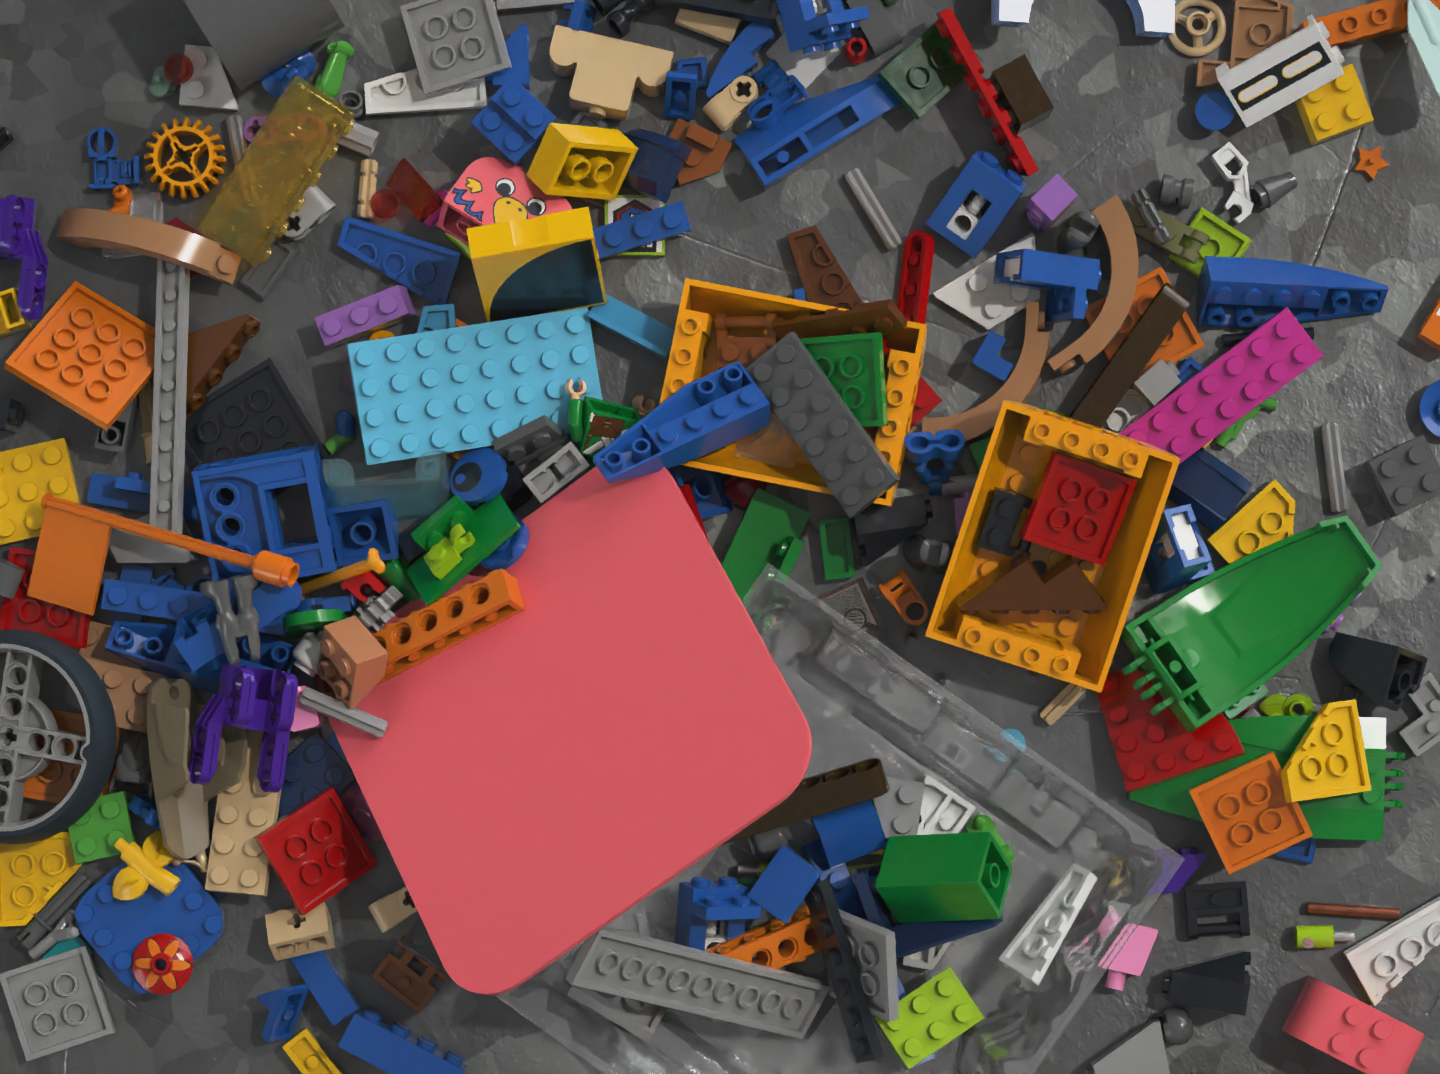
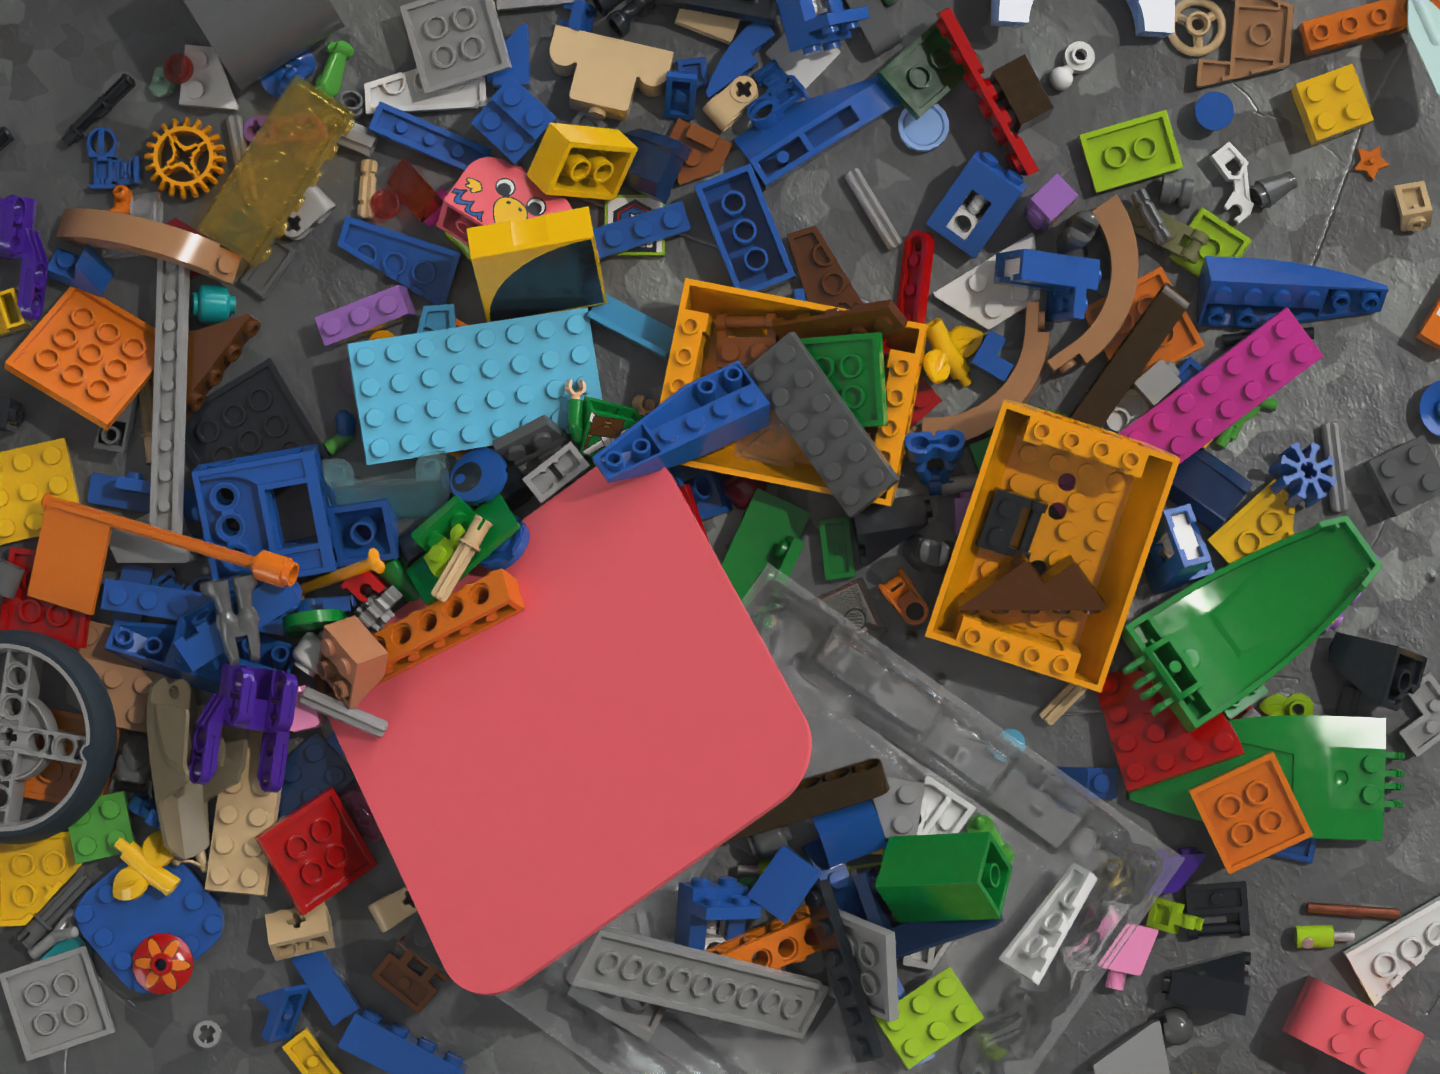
red pin [844,37,868,64] -> none
red plate [1019,450,1137,566] -> none
white panel [1215,14,1345,127] -> none
yellow plate [1281,699,1372,803] -> none
none -> blue slope [47,244,114,297]
none -> black piece [61,73,136,147]
none -> teal head [191,285,236,324]
none -> light grey bush [193,1020,222,1048]
none -> blue plate [367,101,491,172]
none -> tan axle [431,514,493,602]
none -> blue brick [694,163,796,293]
none -> light blue piece [898,103,949,152]
none -> yellow plant [923,318,985,387]
none -> white plate [1049,41,1095,91]
none -> blue slope [1055,767,1117,799]
none -> lime plate [1078,110,1183,194]
none -> lime plate [1146,896,1204,934]
none -> blue gear [1268,442,1337,508]
none -> tan bracket [1394,181,1433,232]

